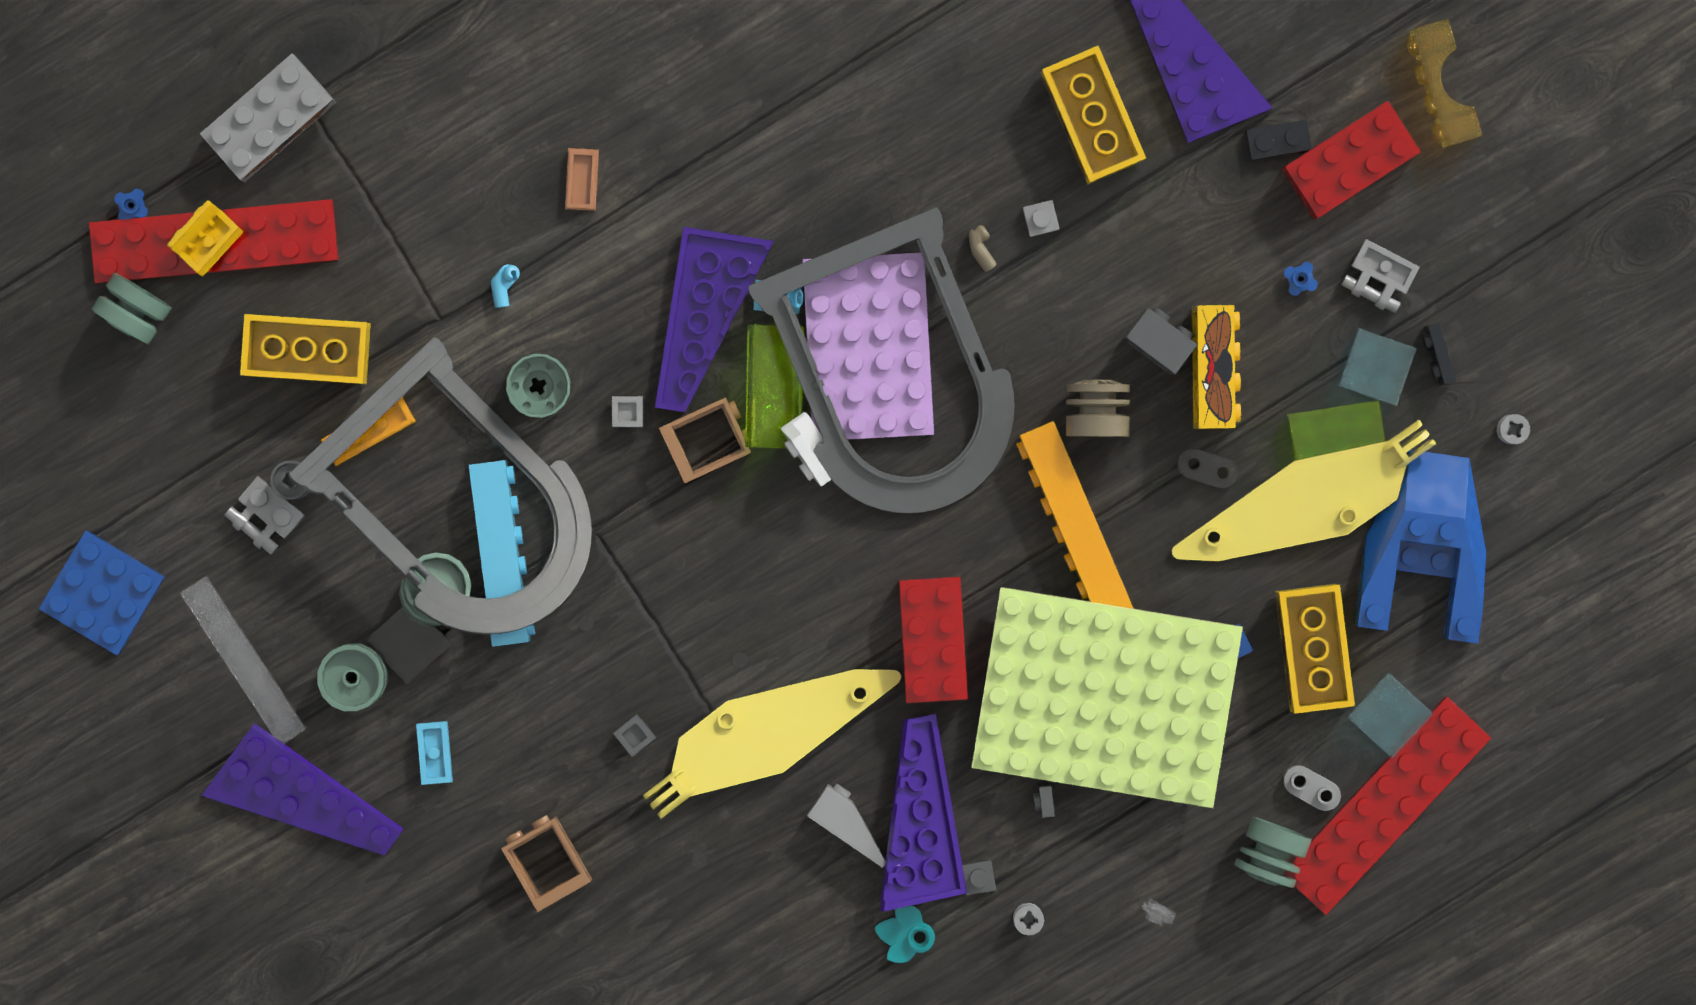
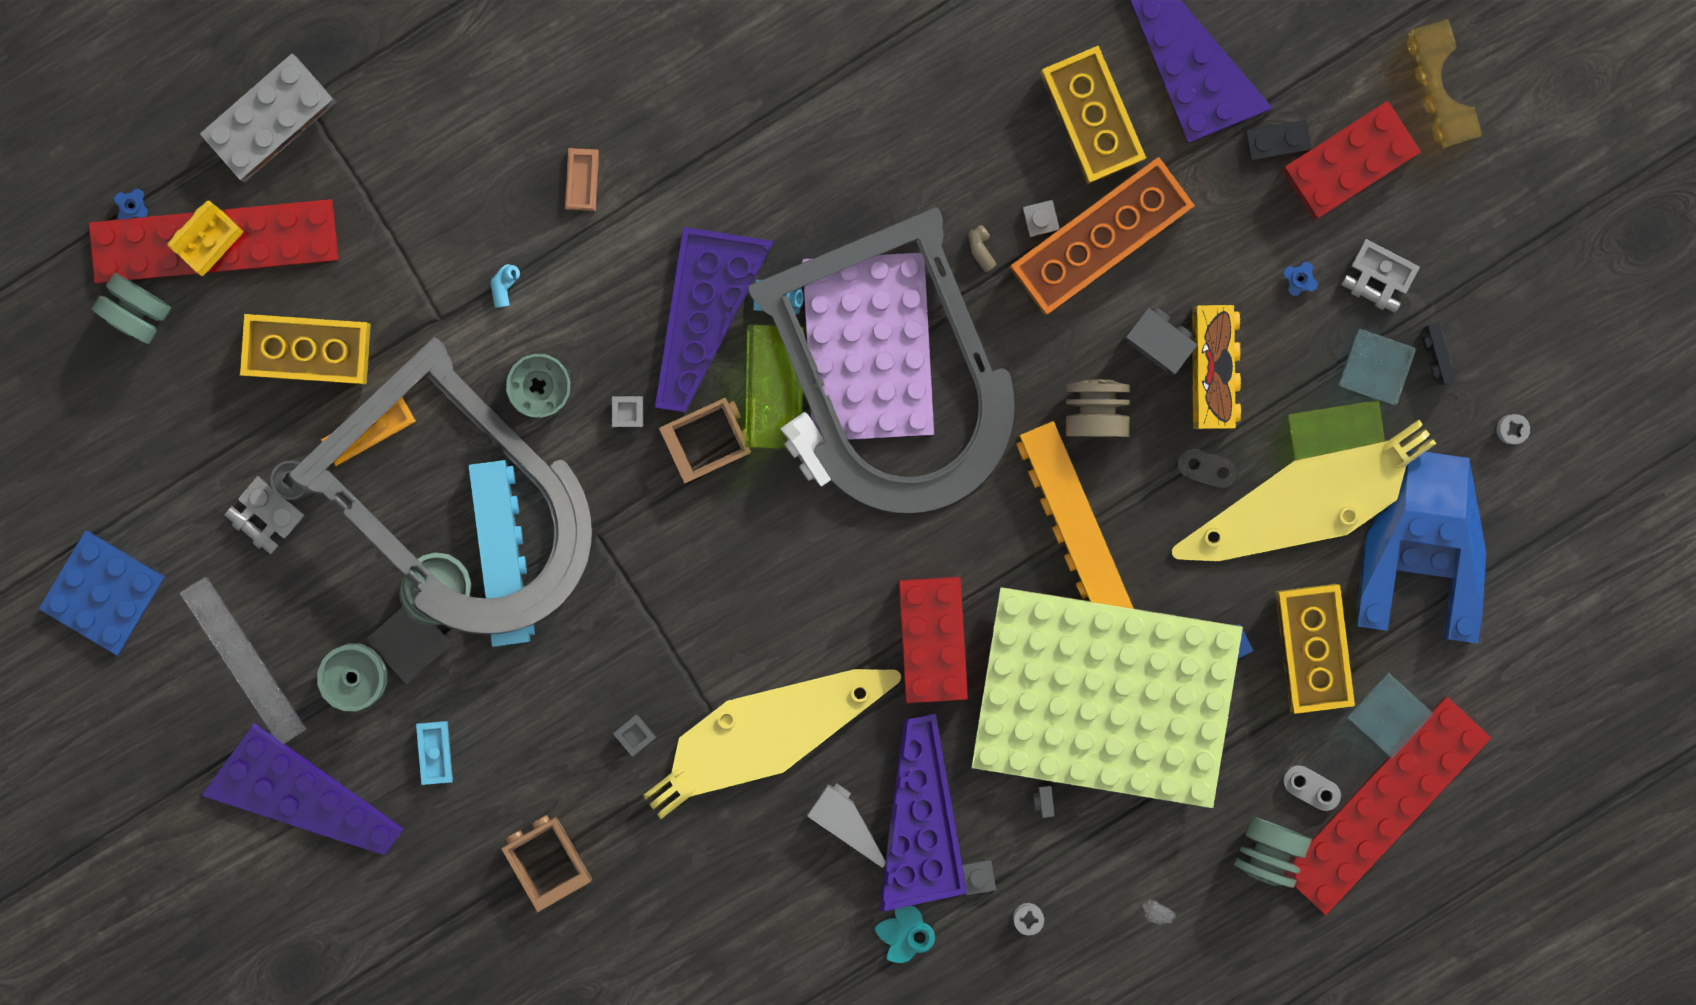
none -> orange brick [1009,157,1195,316]

